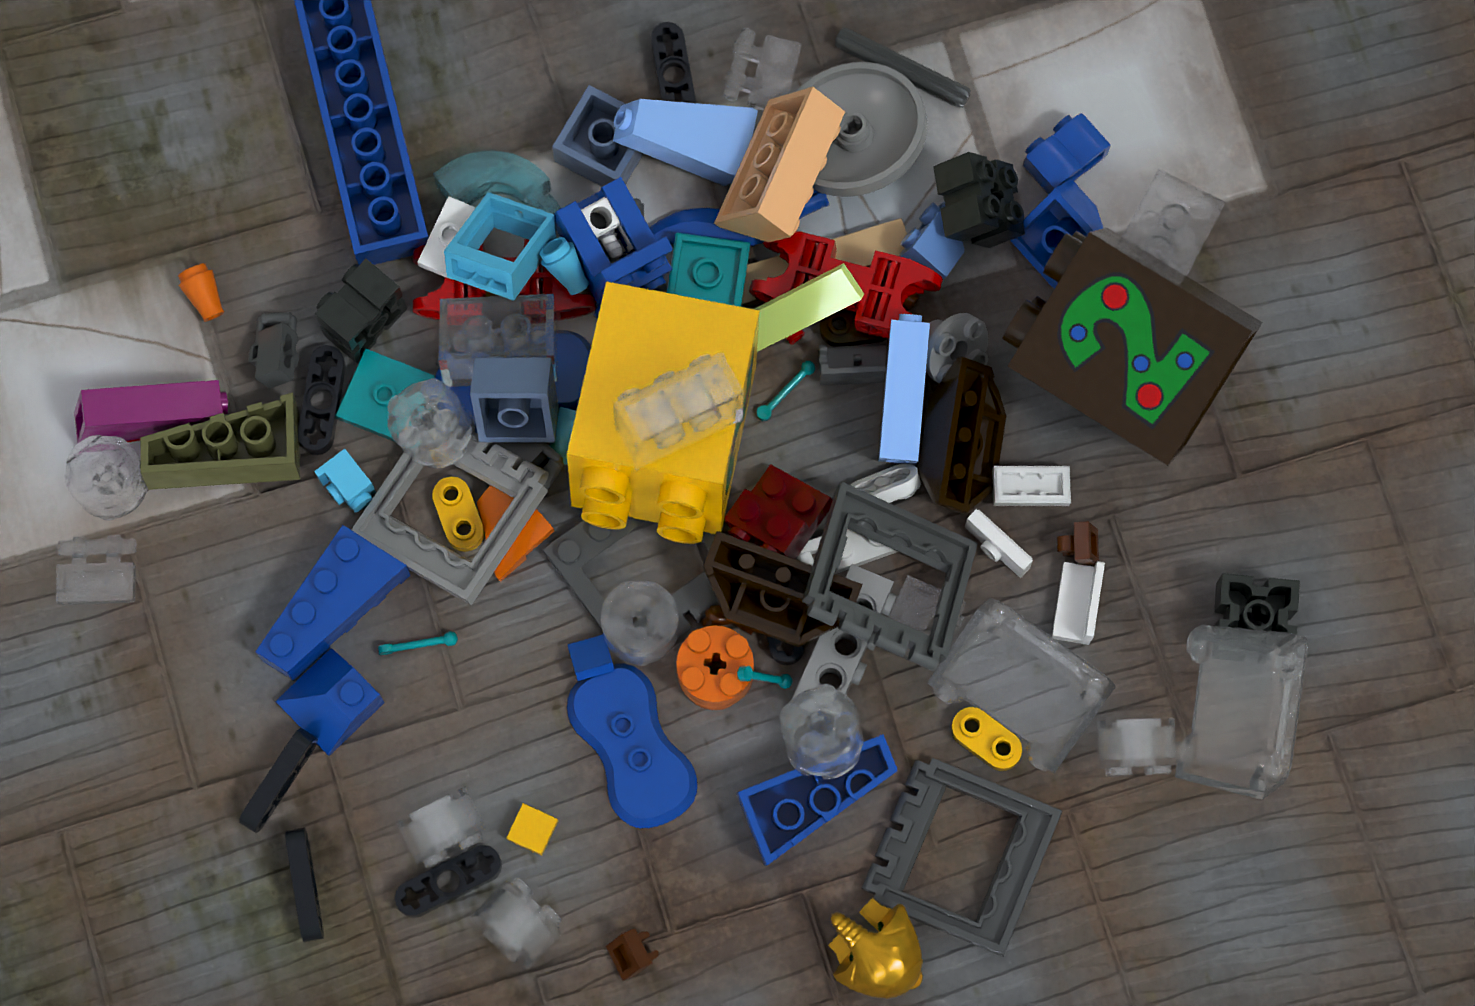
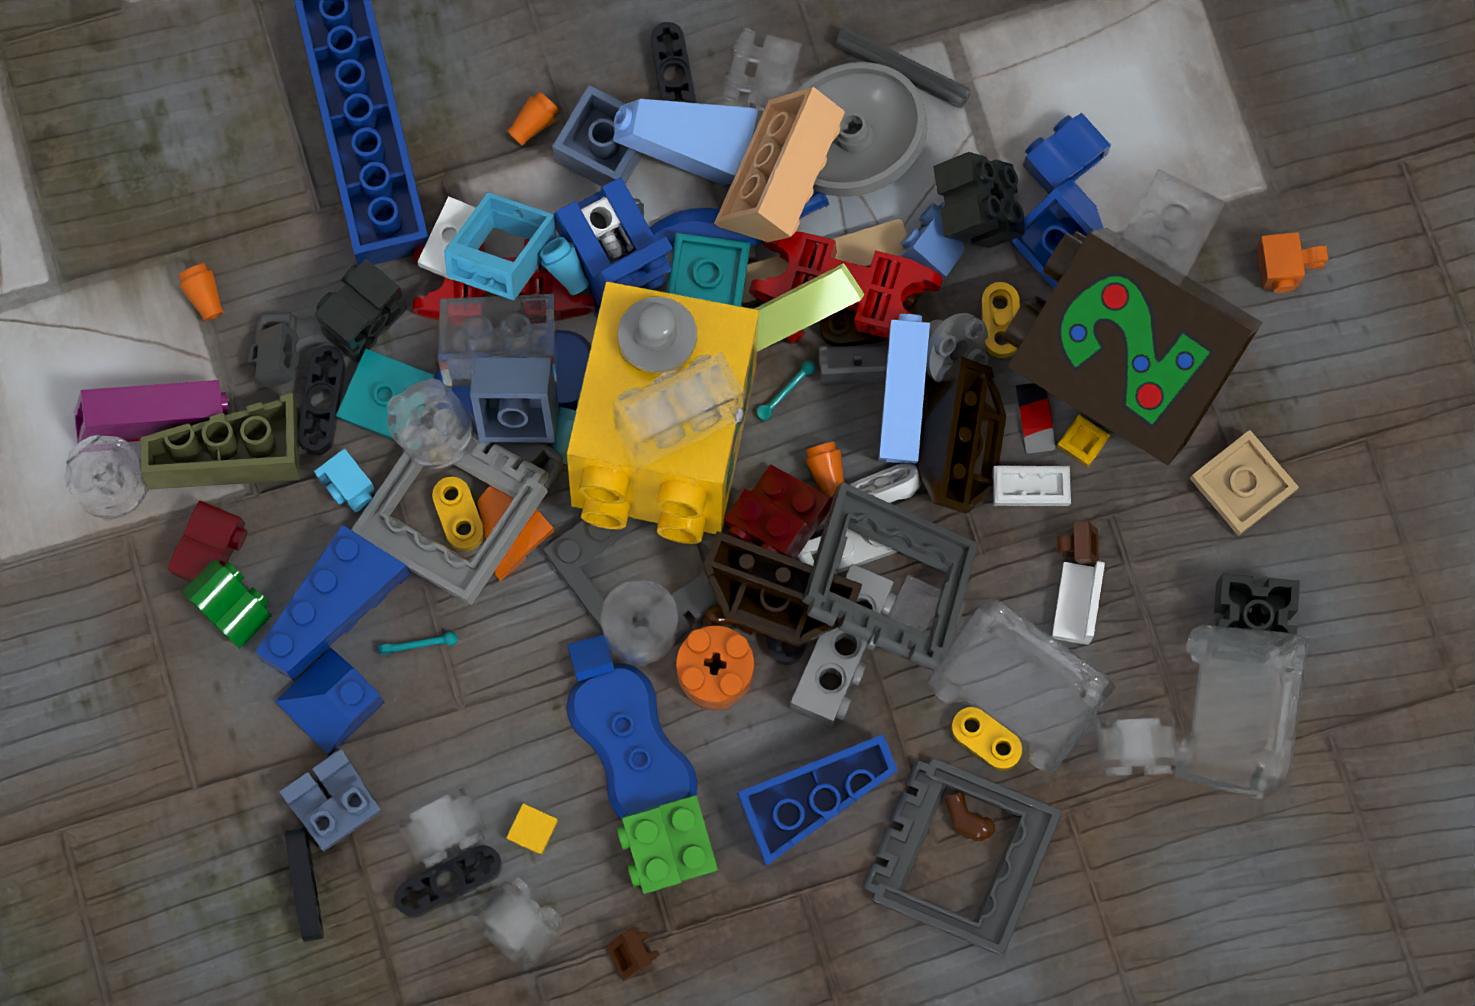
clear plate [56,535,137,605] -> none
black beam [239,728,318,833] -> none
clear light blue arch [433,151,561,214] -> none
teal hinge [738,666,793,689] -> none
clear brick [780,684,864,779] -> none
pearl gold piece [828,898,923,999] -> none
white plate [965,509,1033,578] -> none
none -> dark red brick [167,500,247,582]
none -> green brick [182,559,272,649]
none -> sand blue hips [279,749,382,852]
none -> orange cone [507,91,561,146]
none -> bright green plate [616,794,718,894]
none -> light grey plate [618,297,697,373]
none -> orange cone [805,442,844,498]
none -> reddish brown arm [945,793,995,841]
none -> yellow plate [981,282,1020,358]
none -> sticker [1015,383,1056,454]
none -> yellow tile [1057,414,1110,468]
none -> tan plate [1190,430,1299,536]
none -> orange brick [1256,232,1328,293]

